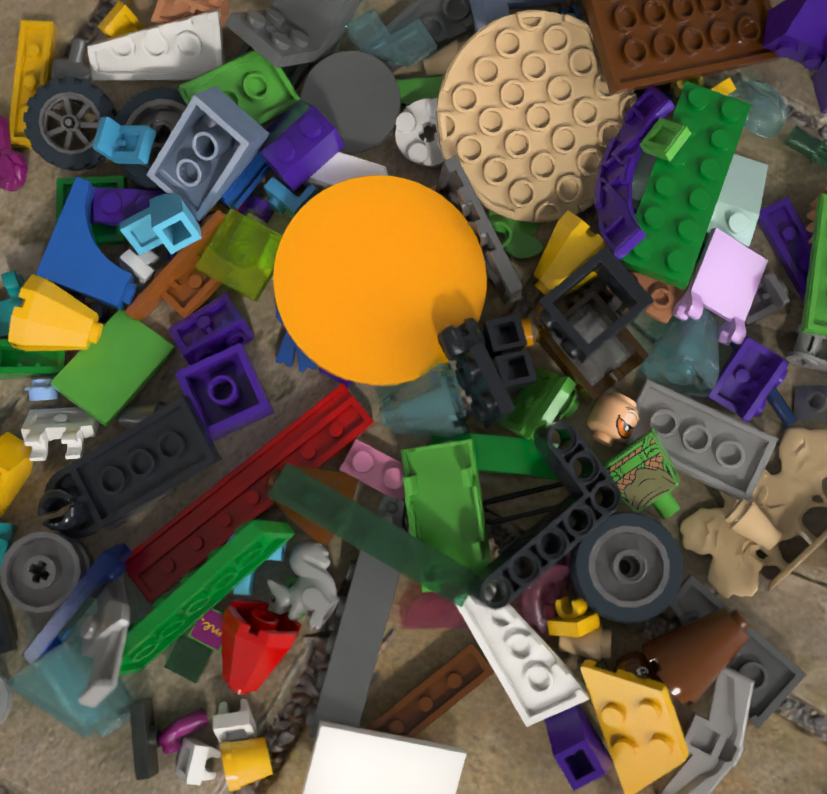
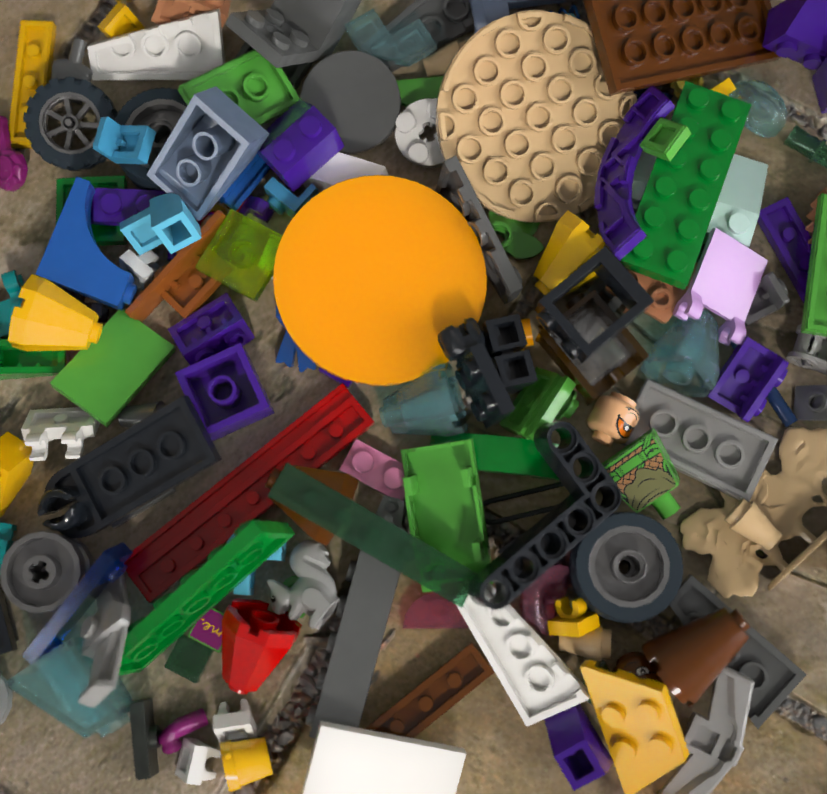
light blue plate [24,378,58,401] -> none

